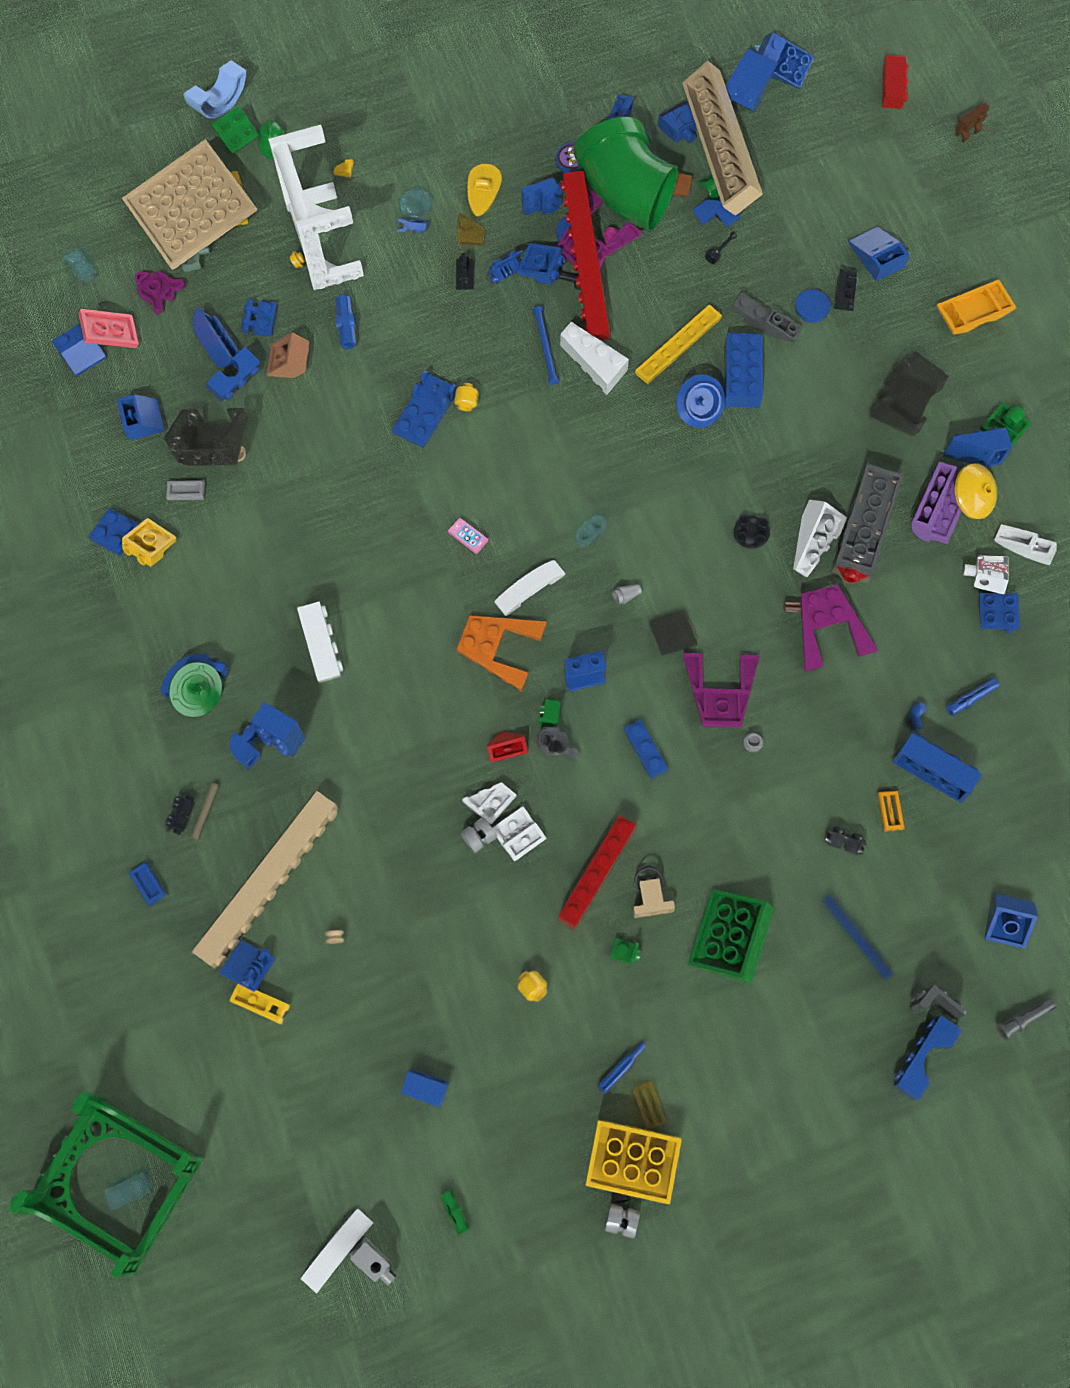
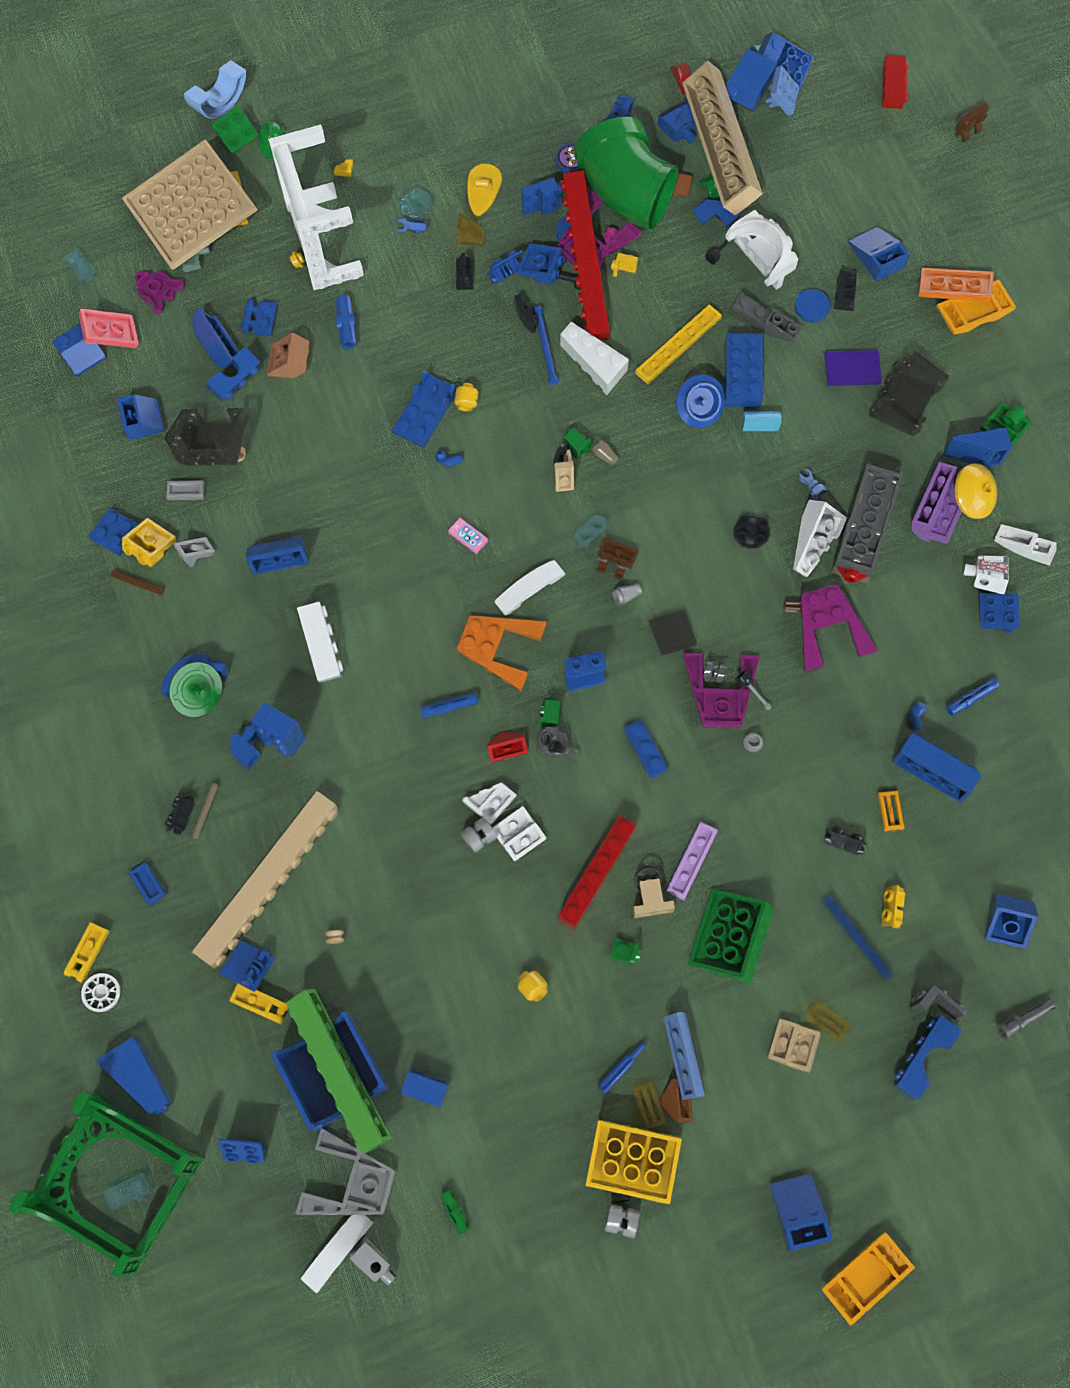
none -> yellow plate [64,922,110,983]
none -> white wheel [81,973,121,1012]
none -> blue slope [96,1037,173,1115]
none -> reddish brown bar [110,570,164,595]
none -> light grey slope [174,537,215,567]
none -> blue hinge [218,1139,267,1164]
none -> blue slope [246,536,308,575]
none -> blue container [270,1011,389,1132]
none -> bright green brick [286,989,391,1154]
none -> light grey wing [295,1128,396,1215]
none -> blue pin [420,692,478,719]
none -> blue arm [435,450,463,467]
none -> black slope [514,294,538,333]
none -> tan piece [553,442,574,492]
none -> green brick [563,428,591,459]
none -> dark tan cone [592,440,619,466]
none -> reddish brown plate [597,537,639,580]
none -> yellow bracket [611,253,638,277]
none -> dark orange slope [658,1079,692,1123]
none -> medium blue fence [663,1012,705,1100]
none -> lavender tile [666,821,718,901]
none -> red slope [671,62,692,94]
none -> dark grey wheel [703,660,726,683]
none -> white piece [725,210,798,290]
none -> hinge [735,670,771,710]
none -> medium azure brick [742,411,782,431]
none -> medium blue plate [765,65,799,116]
none -> tan slope [768,1019,821,1073]
none -> blue slope [770,1174,833,1251]
none -> medium blue piece [799,469,827,500]
none -> clear yellow tile [805,1001,851,1043]
none -> light orange slope [821,1232,915,1326]
none -> dark purple tile [824,350,882,386]
none -> yellow hinge [881,885,905,929]
none -> orange tile [918,268,994,301]

